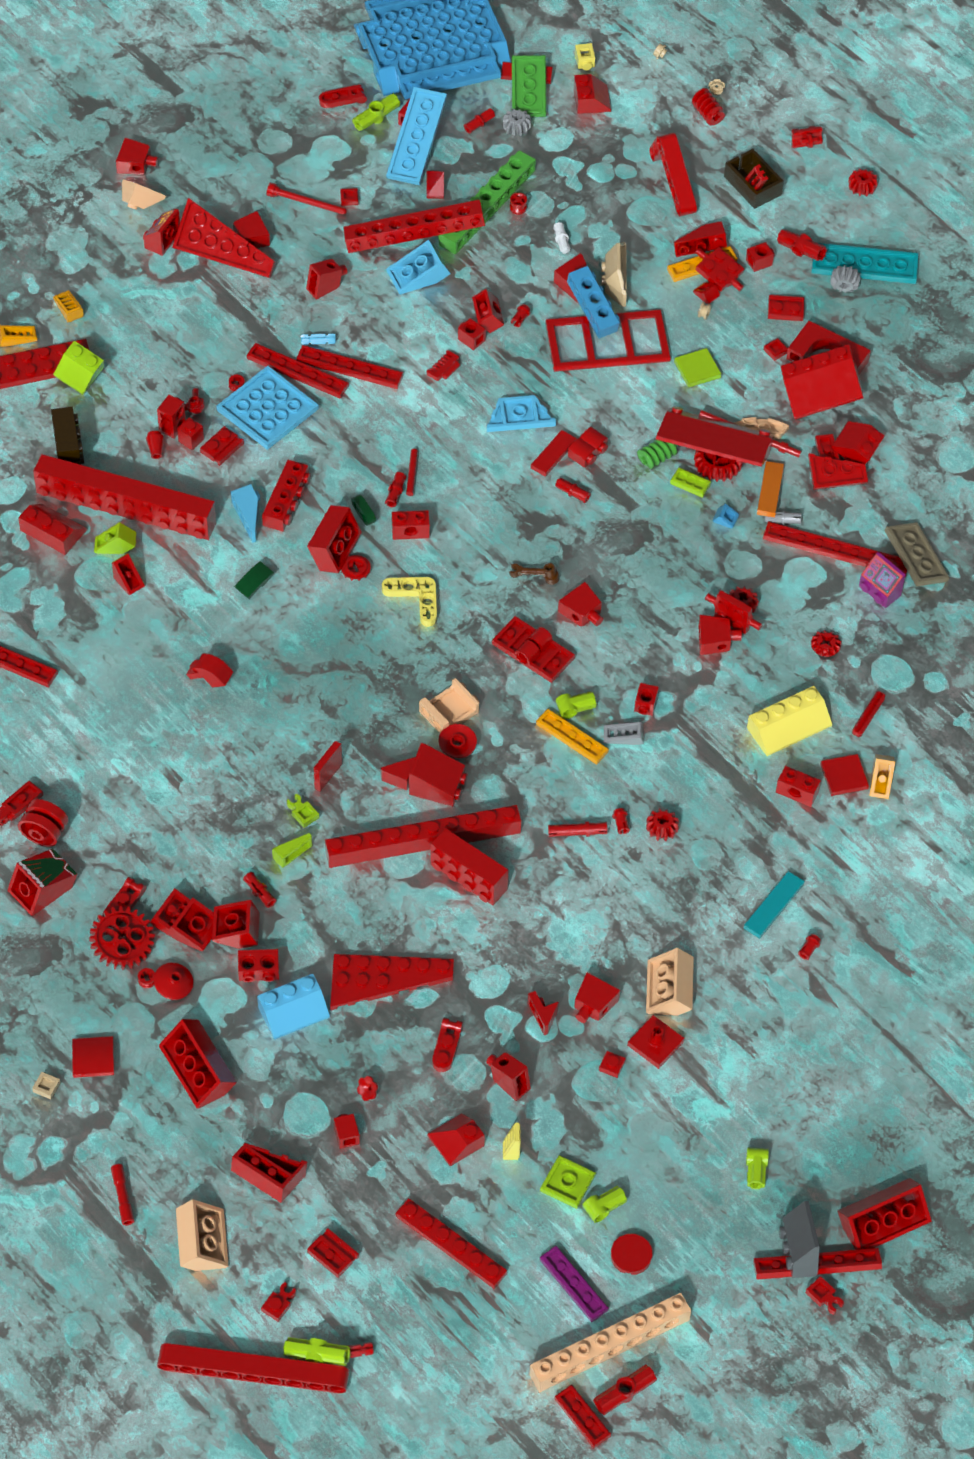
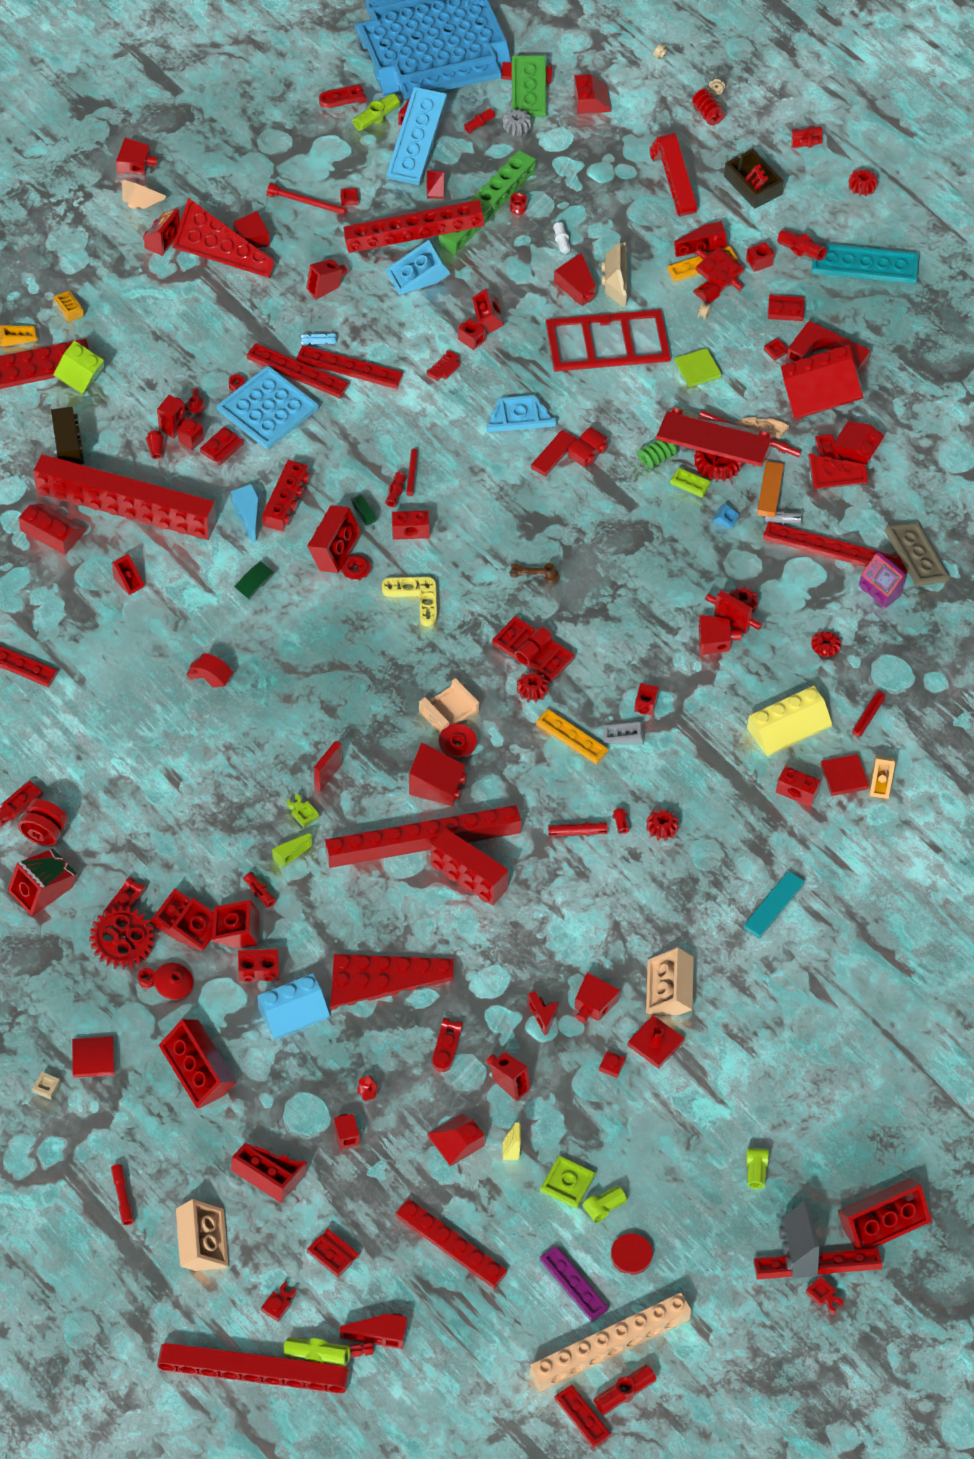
lime slope [94,522,136,554] -> none
red slope [381,757,415,791] -> none
red pin [511,304,530,327] -> none
red axle [555,478,591,503] -> none
lime piece [555,691,596,719] -> none
red torso [558,582,603,626] -> none
dark azure brick [567,266,620,339] -> none
light yellow brick [575,43,595,70] -> none
red pin [798,934,821,960] -> none
light grey gear [830,265,861,293] -> none
none -> red slope [339,1313,407,1349]
none -> red gear [517,671,549,703]

